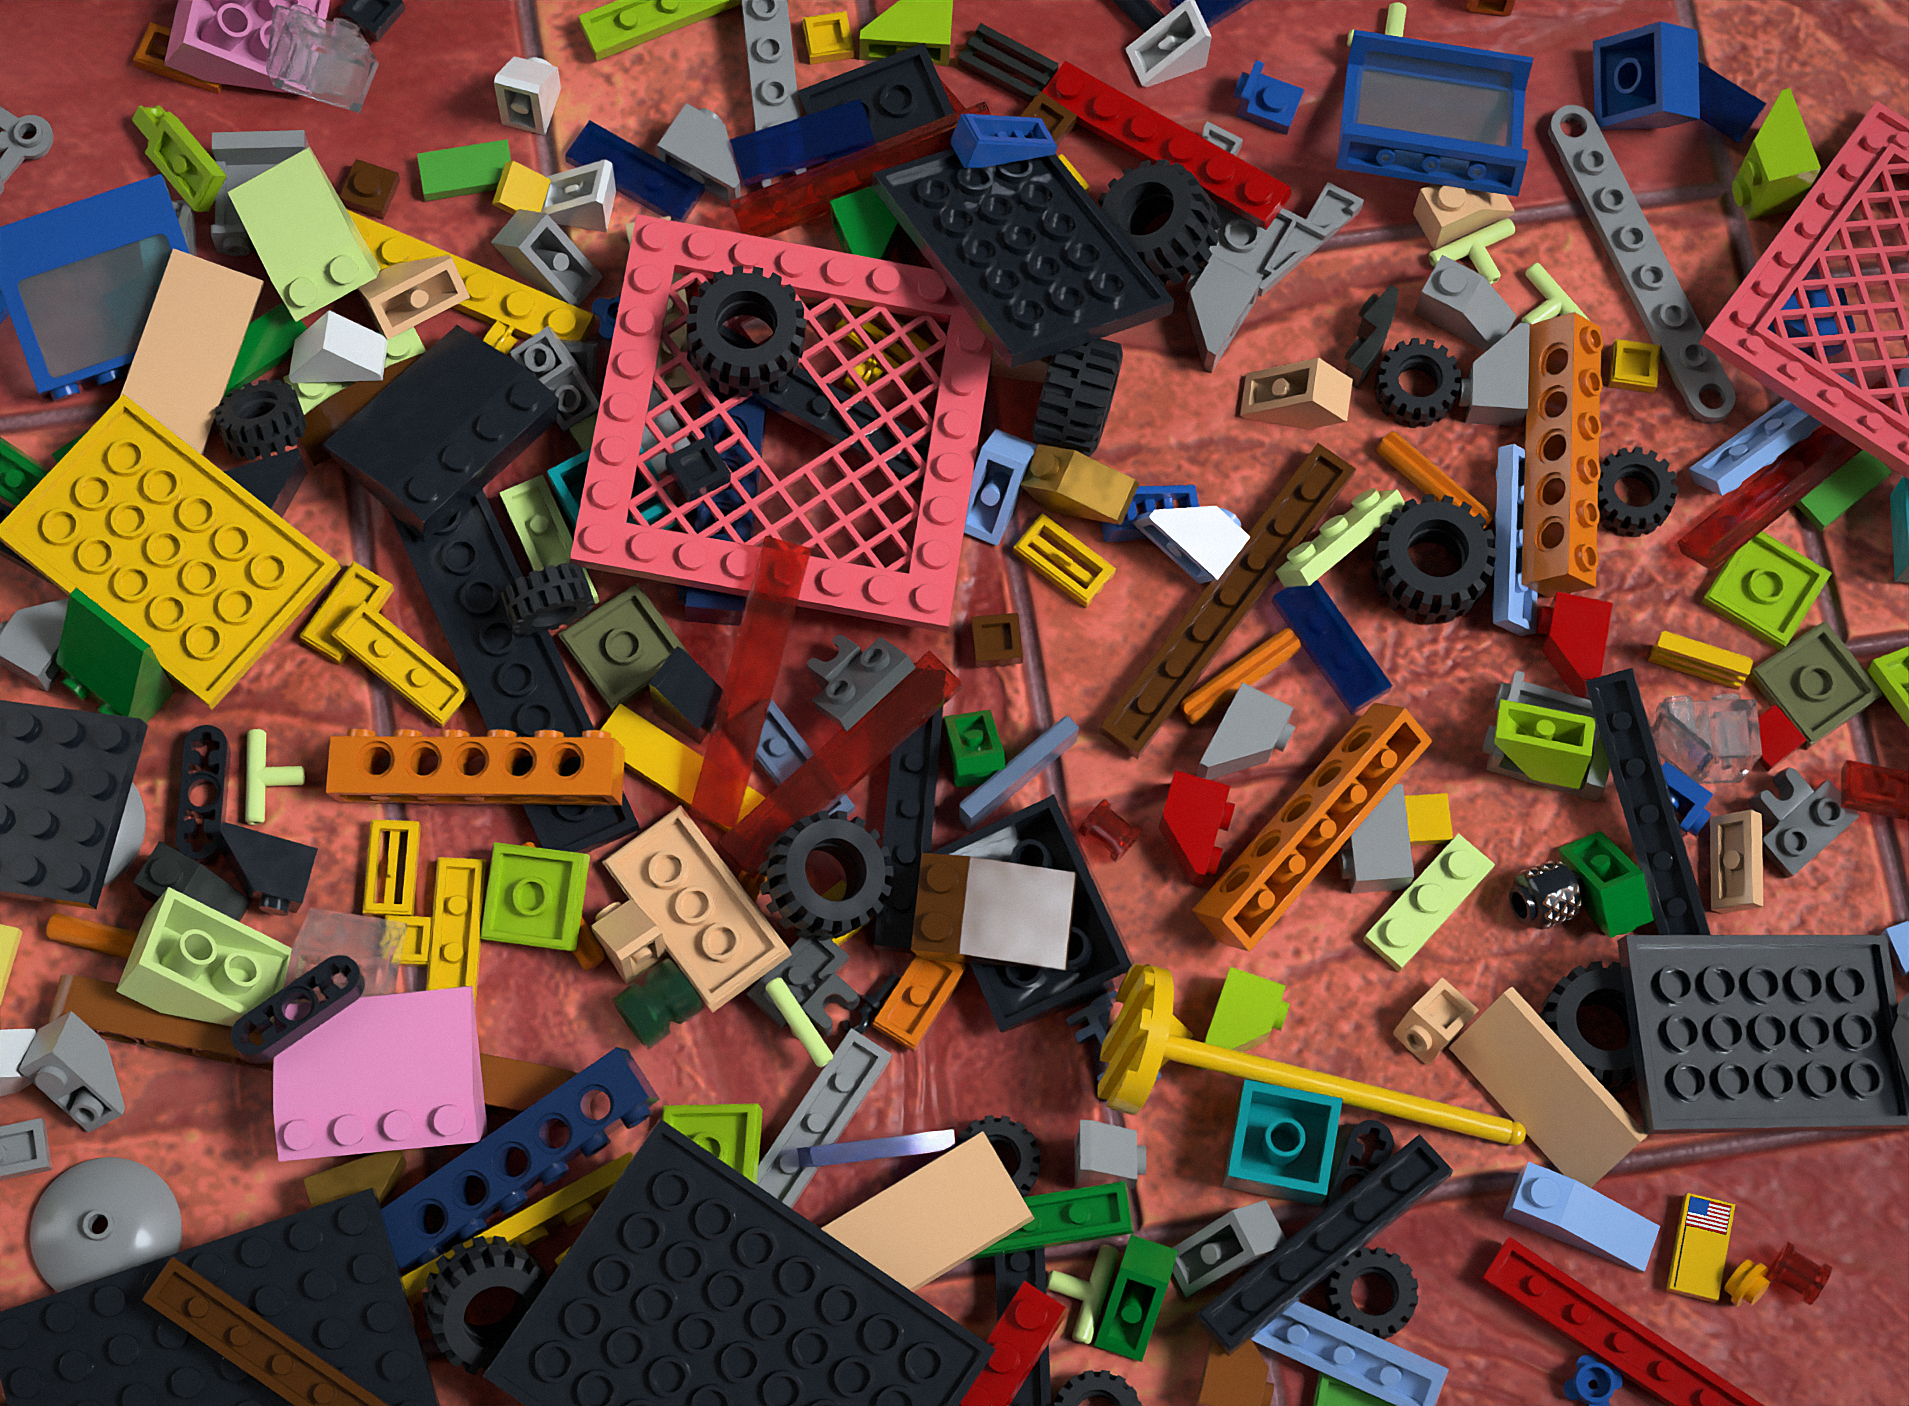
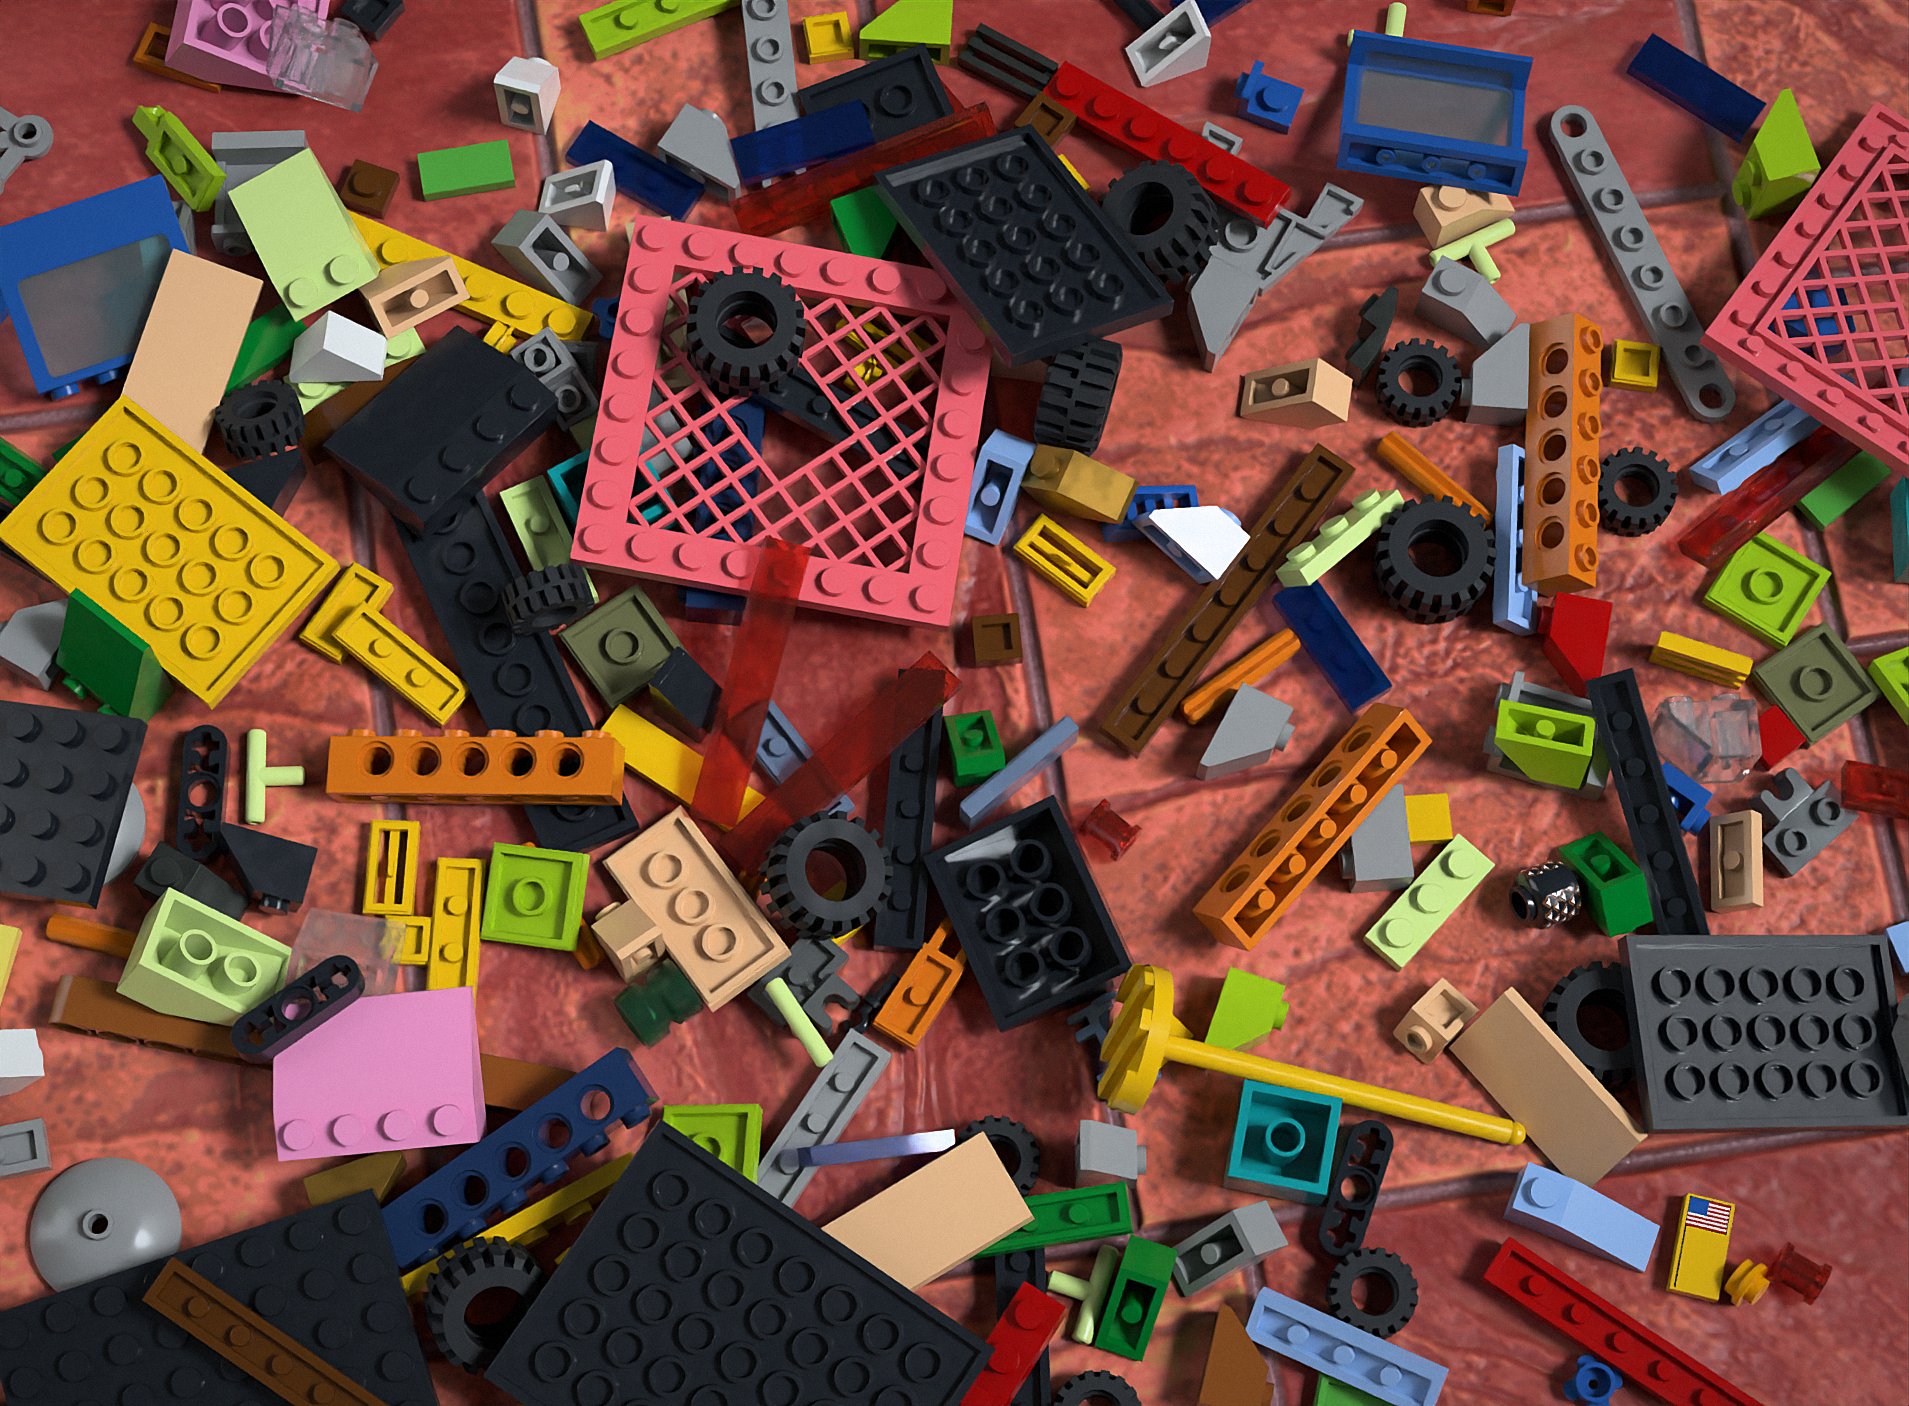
light grey slope [19,1011,125,1133] -> none
yellow tile [492,161,551,215] -> none
black plate [665,436,731,503] -> none
dark grey plate [807,635,916,731] -> none
slope [911,853,1077,971] -> none
blue slope [951,114,1058,168] -> none
red slope [1159,770,1235,888] -> none
black tile [1195,1134,1453,1357] -> none
yellowish green piece [1521,263,1589,324] -> none
blue slope [1593,21,1700,130] -> none

